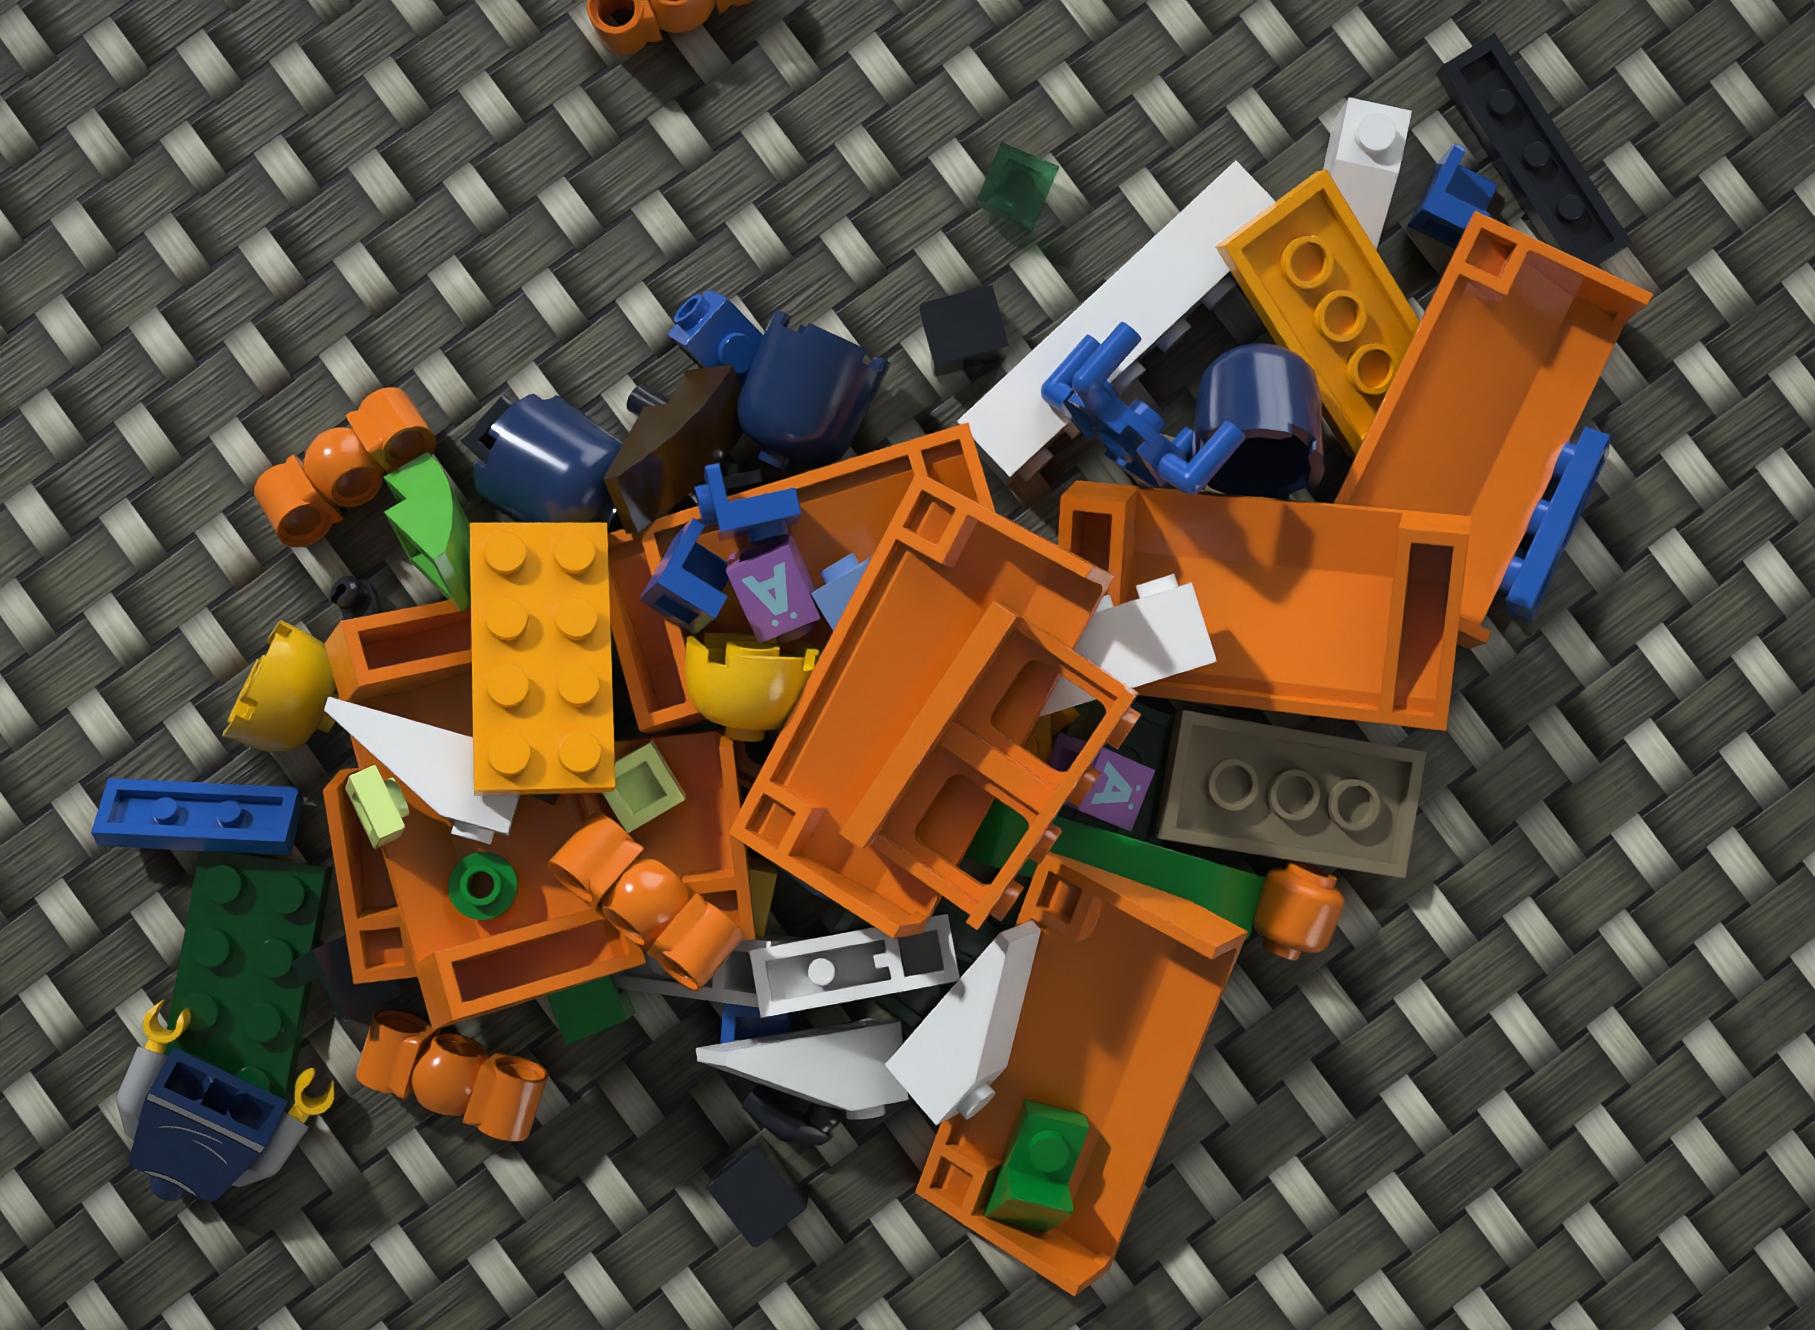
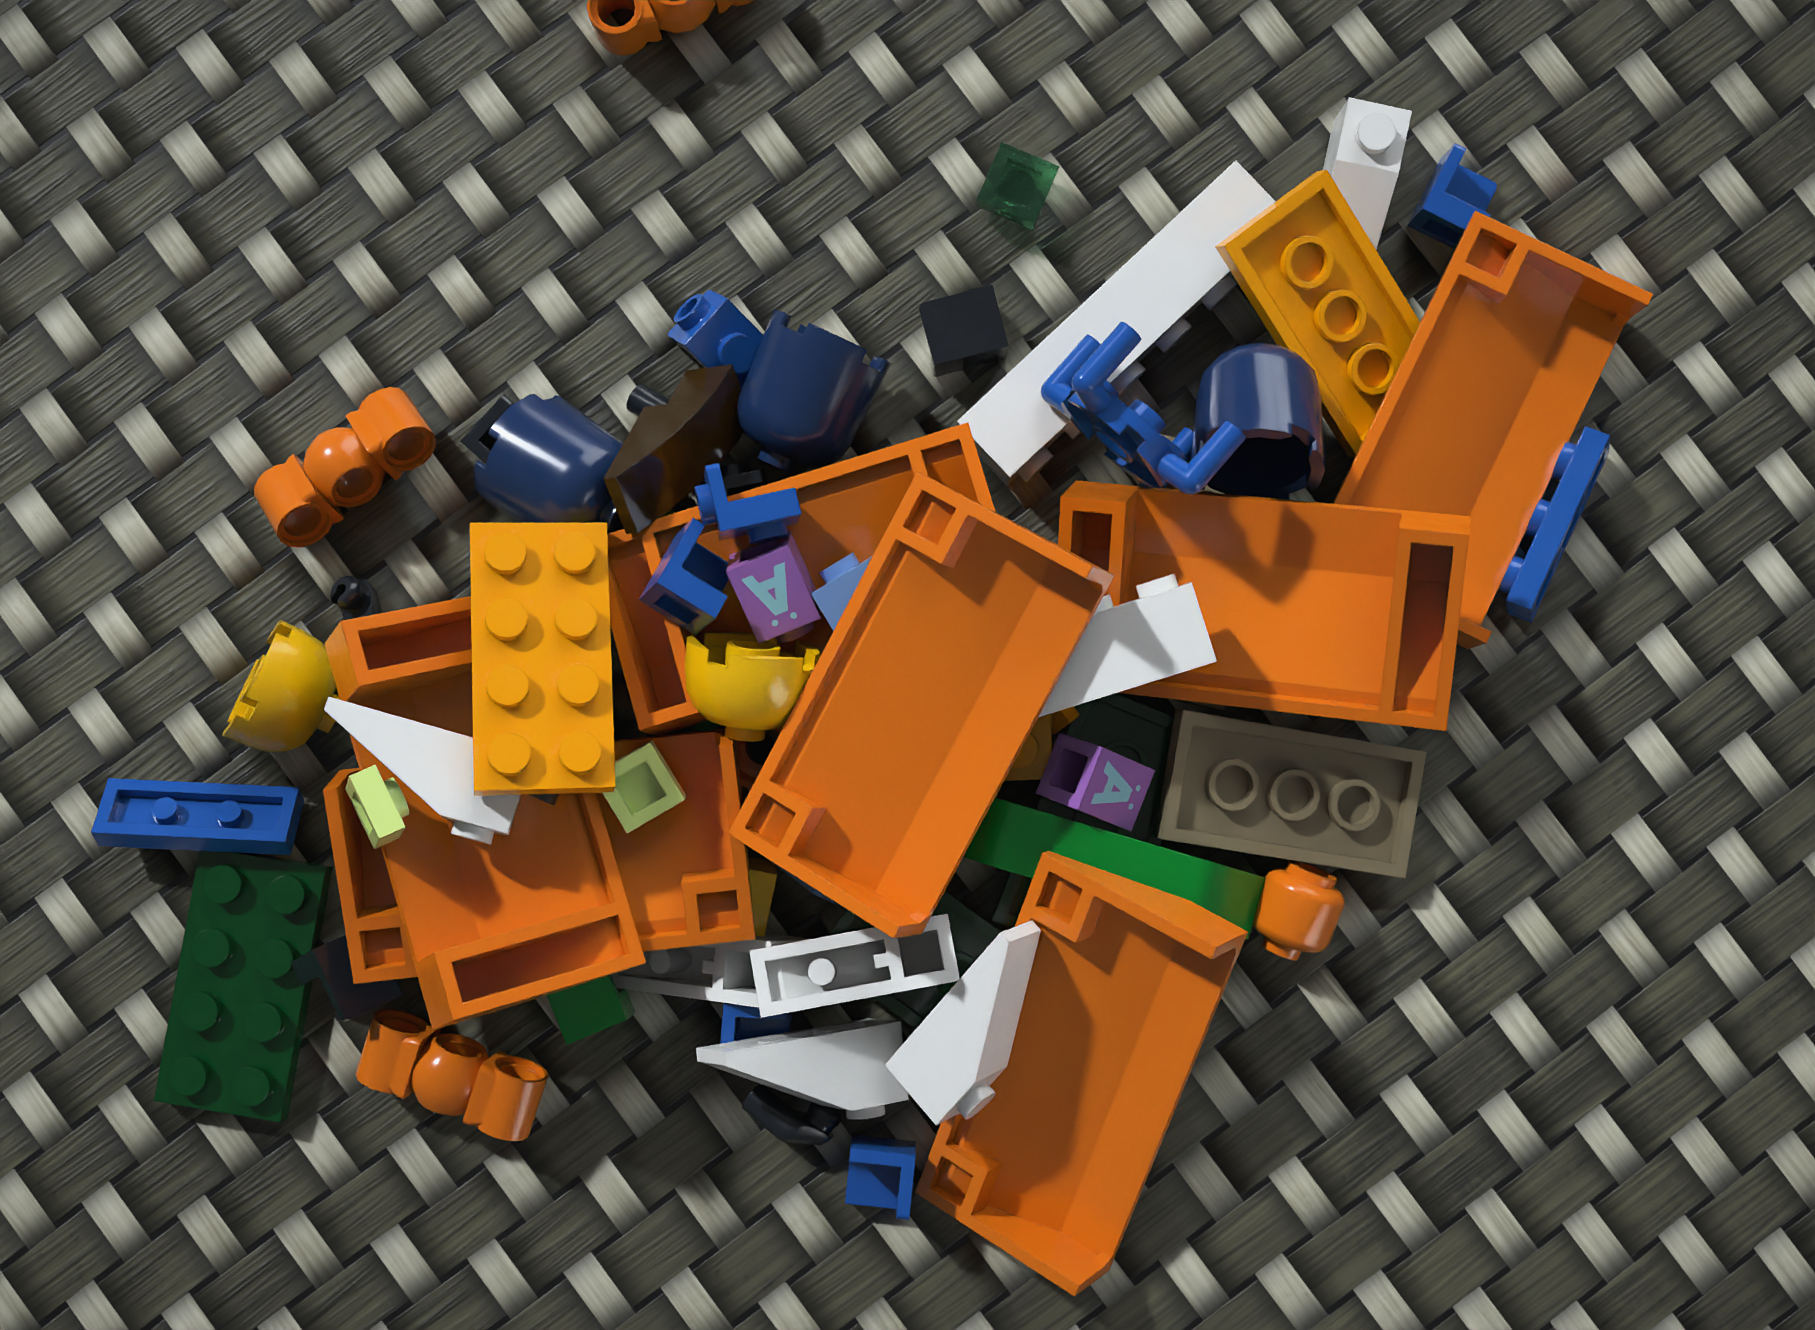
dark blue torso [116,1000,334,1201] -> none
bright green slope [384,451,471,612] -> none
green plate [448,852,518,920] -> none
orange piece [547,812,743,992] -> none
black panel [706,1135,809,1247] -> none
orange window [839,601,1141,930] -> none
green slope [984,1099,1089,1232] -> none
black plate [1436,33,1632,267] -> none
none -> blue panel [845,1134,916,1220]

